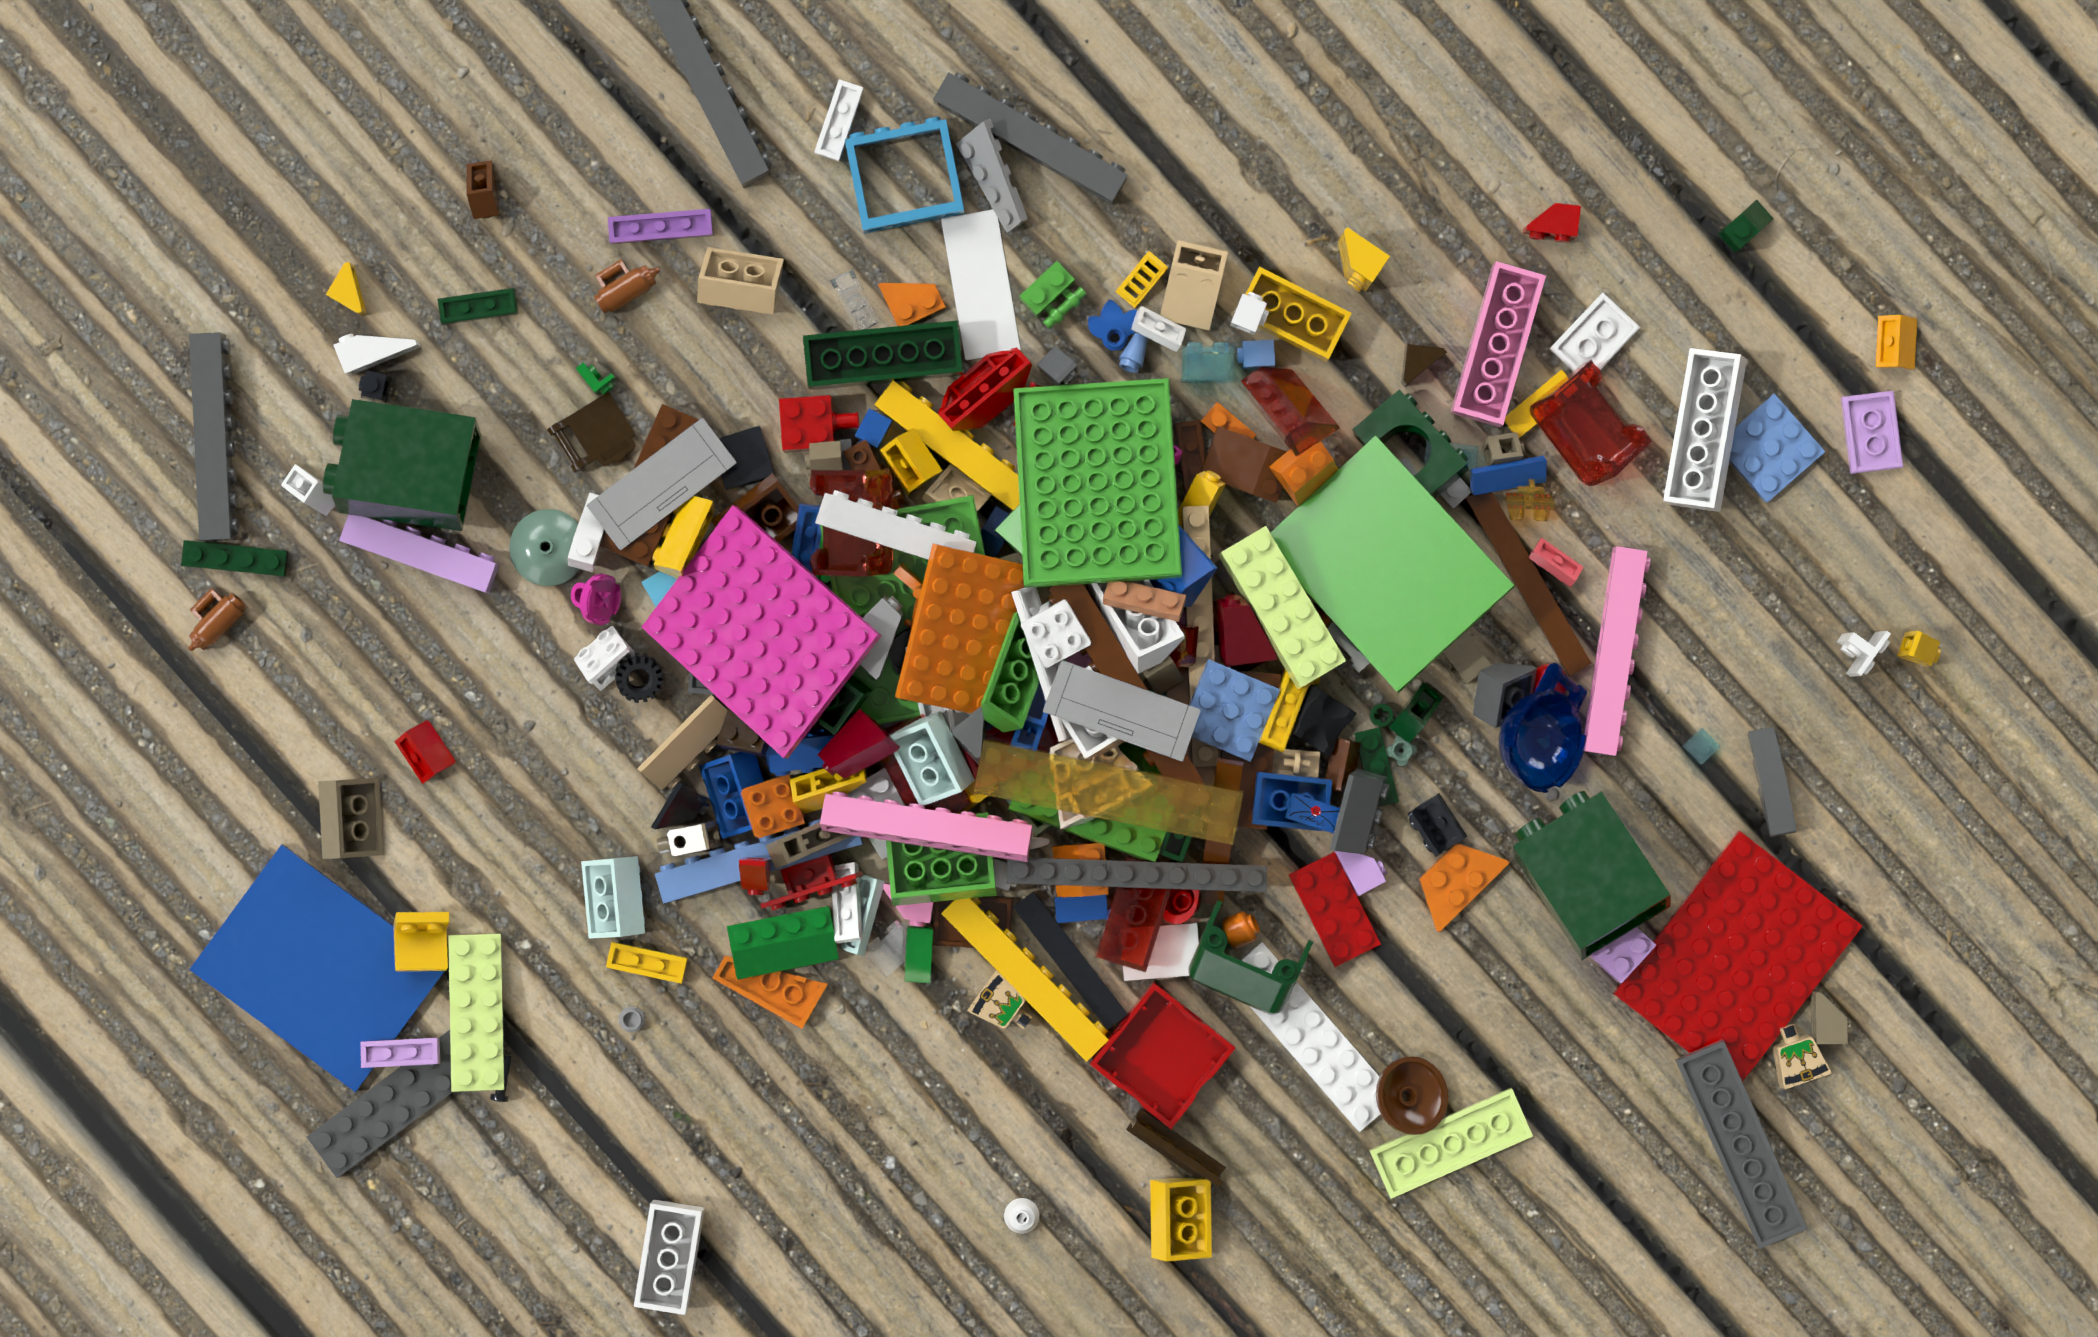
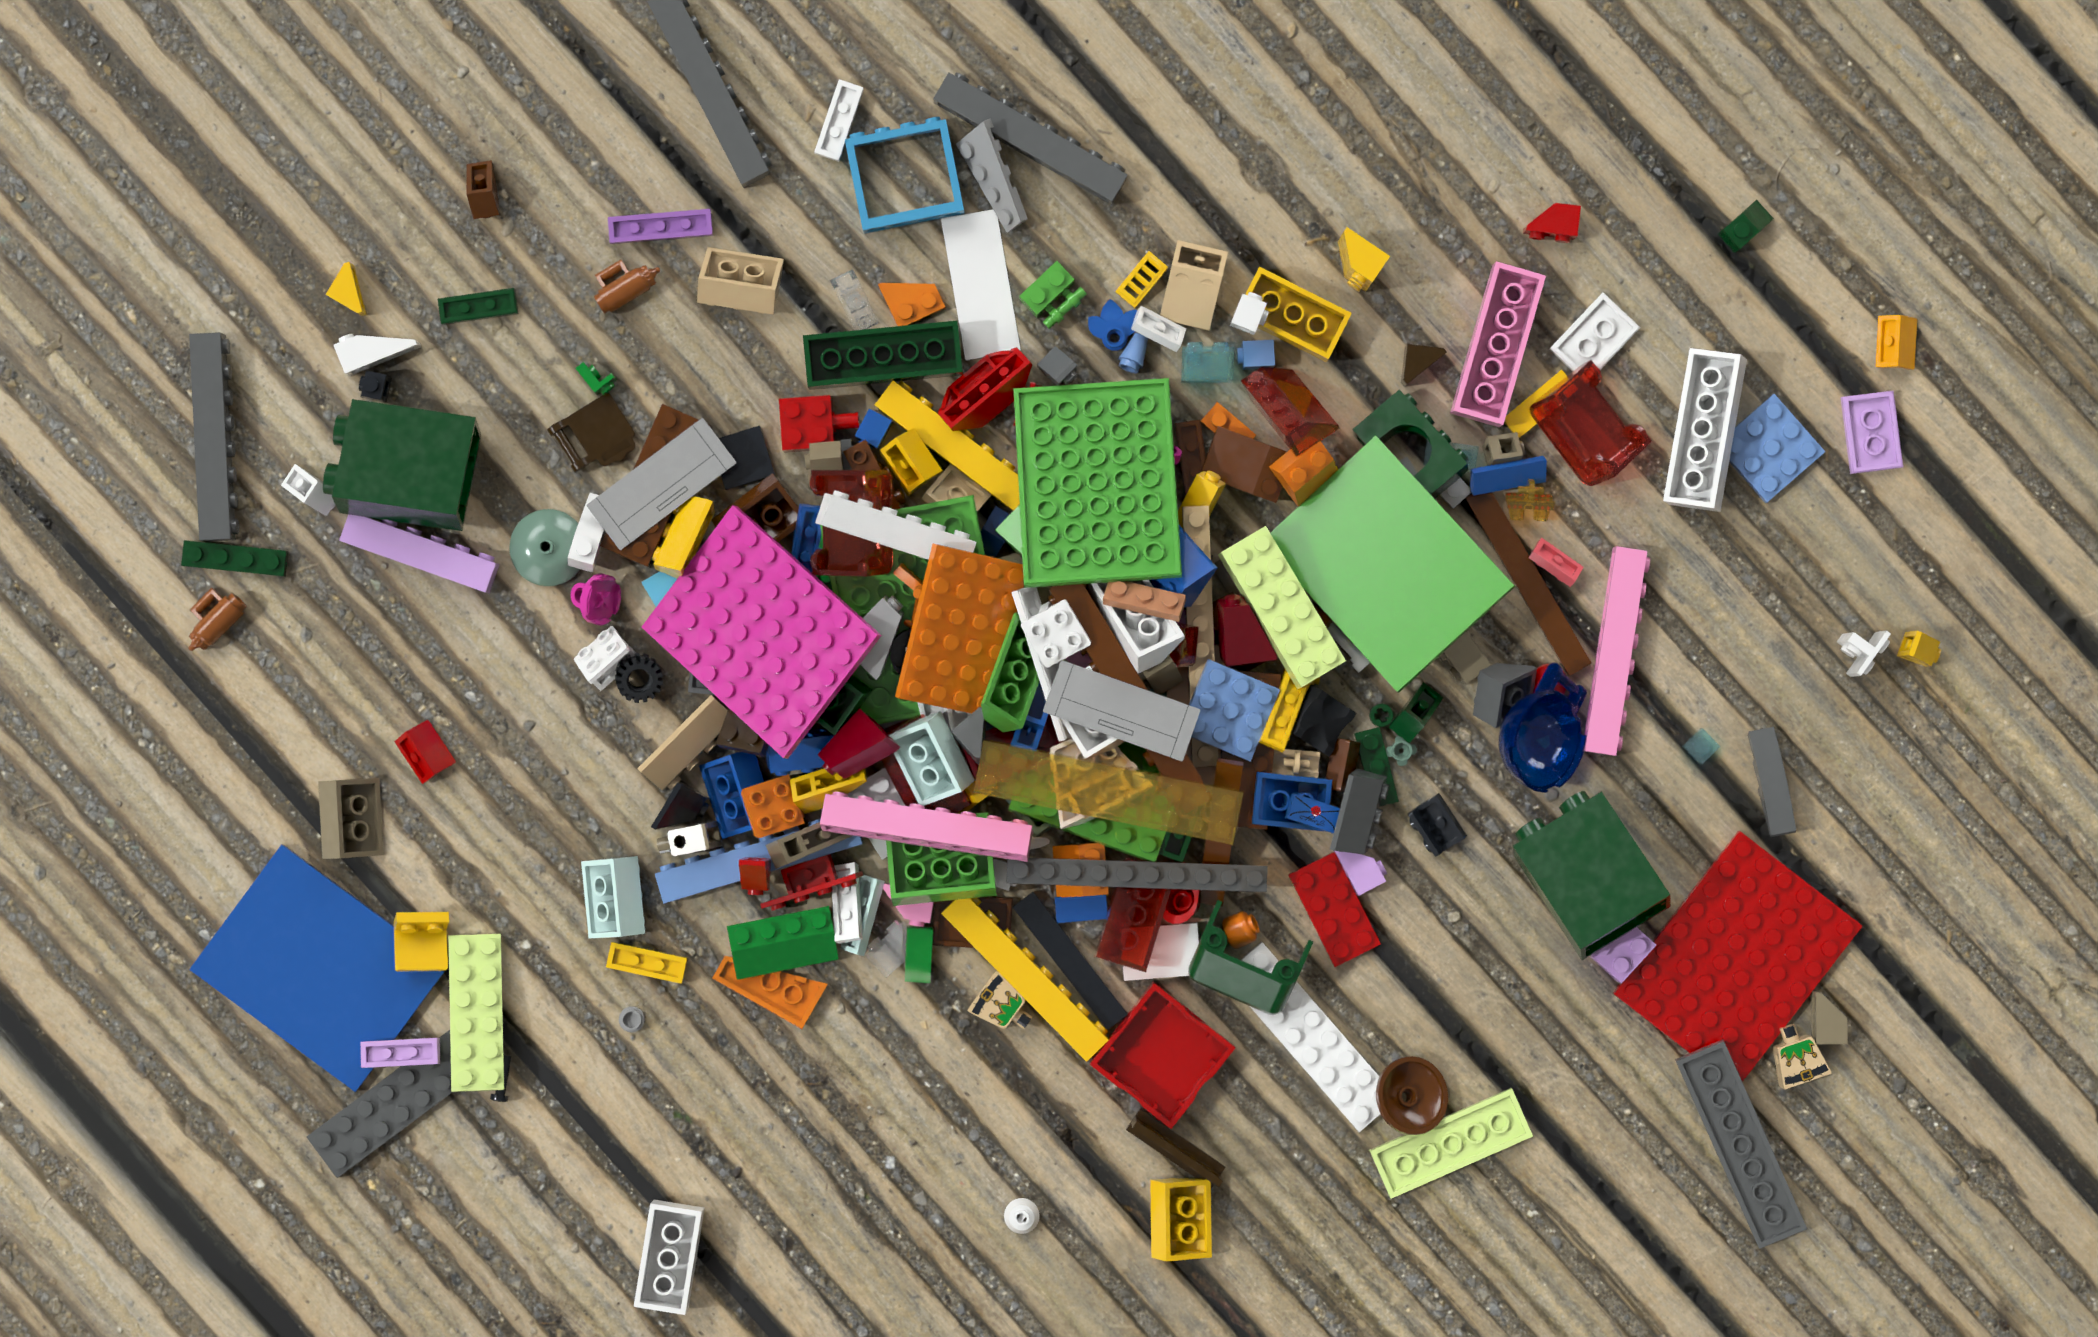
orange wing [1419,843,1509,932] -> none

